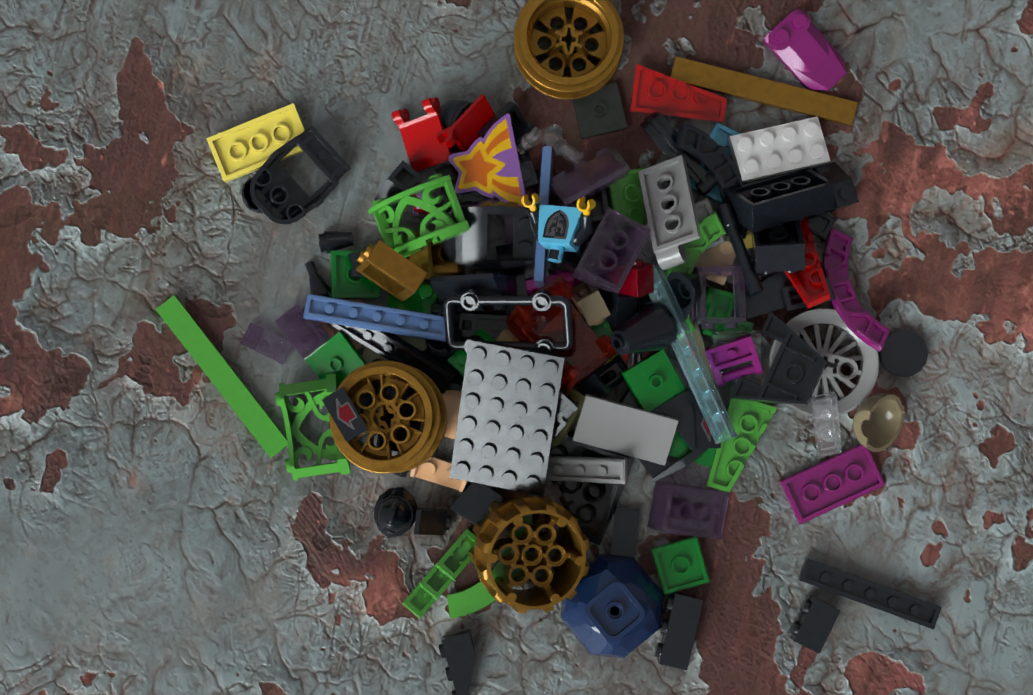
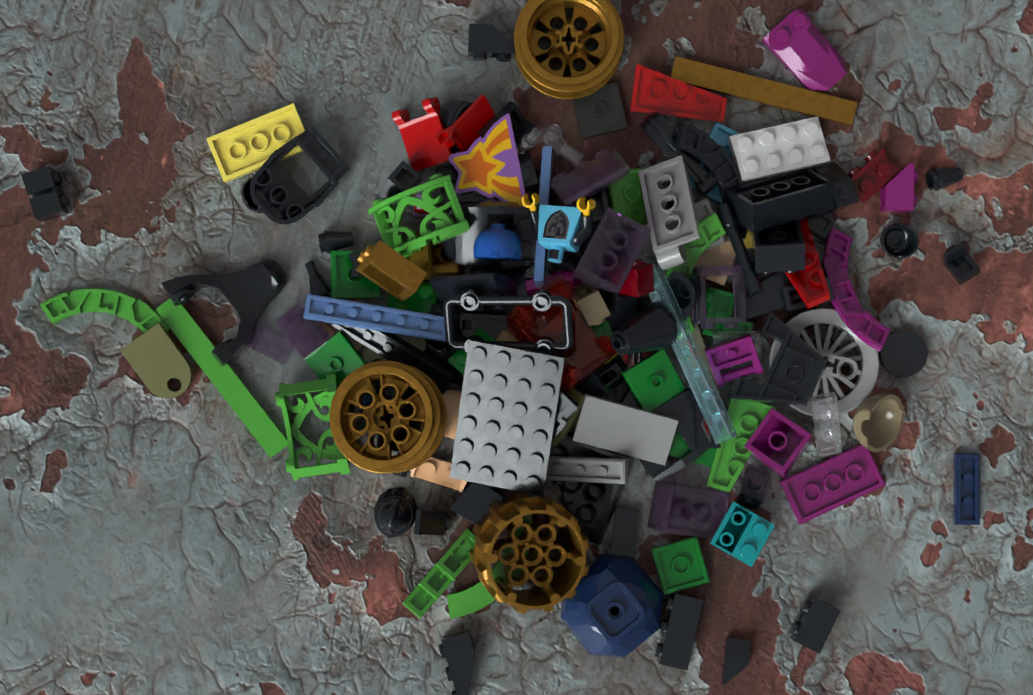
black tile [322,387,369,442] -> none
black plate [798,557,942,630] -> none
none -> black piece [21,166,70,222]
none -> bright green tile [39,288,171,333]
none -> olive tile [120,322,193,398]
none -> black animal [161,259,287,366]
none -> black slope [468,24,515,62]
none -> blue cylinder [473,224,522,260]
none -> teal slope [710,501,775,567]
none -> black slope [721,637,751,685]
none -> black bracket [735,469,769,510]
none -> magenta slope [744,408,812,478]
none -> dark red bracket [847,148,900,204]
none -> magenta slope [880,163,918,213]
none -> black hair [880,223,920,258]
none -> black cone [925,167,963,191]
none -> black bracket [943,242,980,285]
none -> dark blue tile [954,453,980,525]

